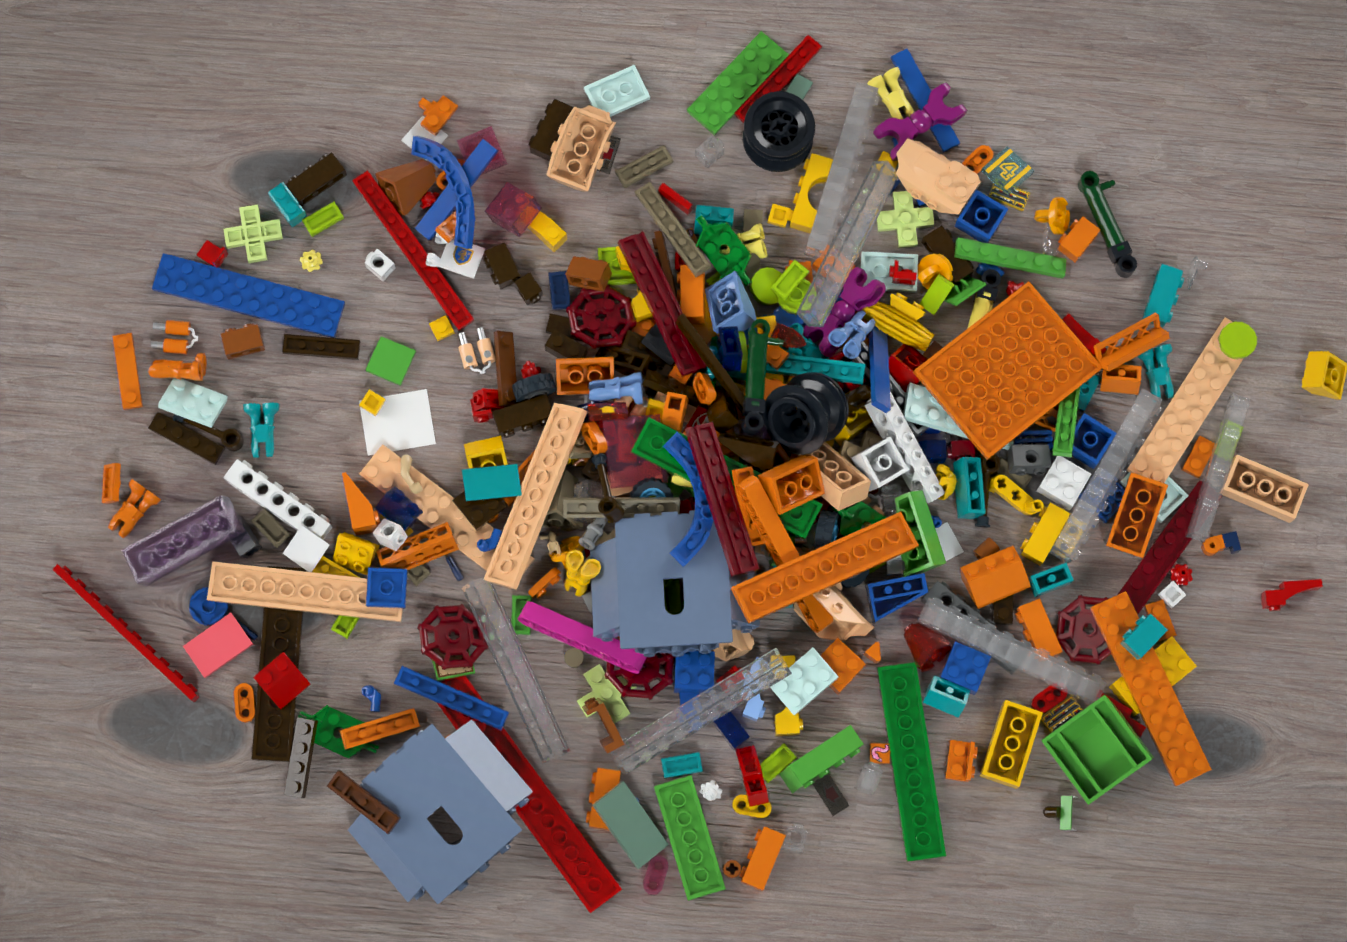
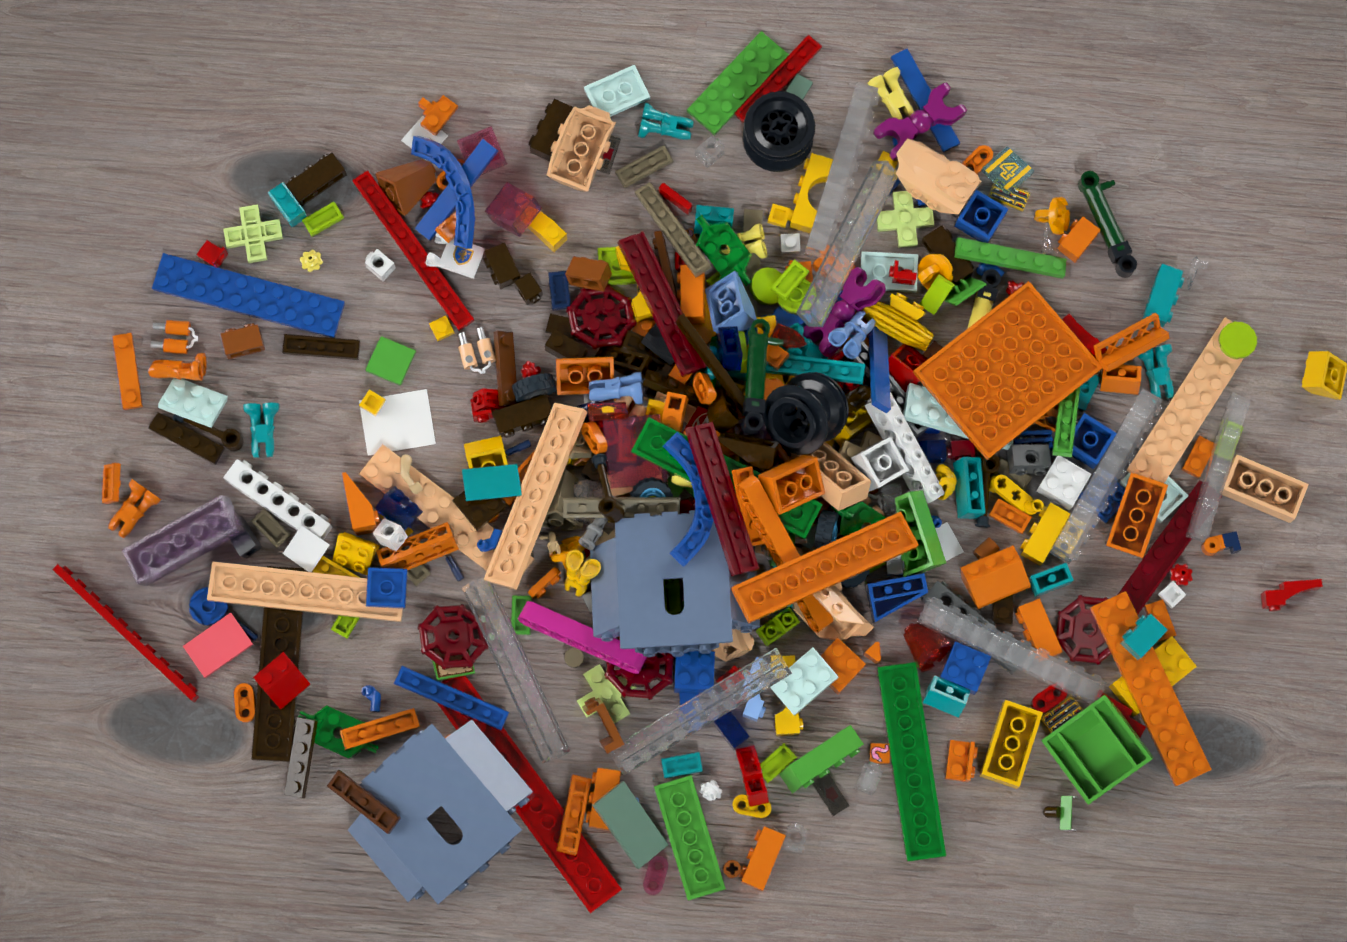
none -> dark blue pin [505,439,531,456]
none -> orange plate [556,774,592,855]
none -> teal piece [638,103,694,140]
none -> lime slope [756,607,800,647]
none -> white plate [780,233,800,254]
none -> orange plate [988,498,1032,534]

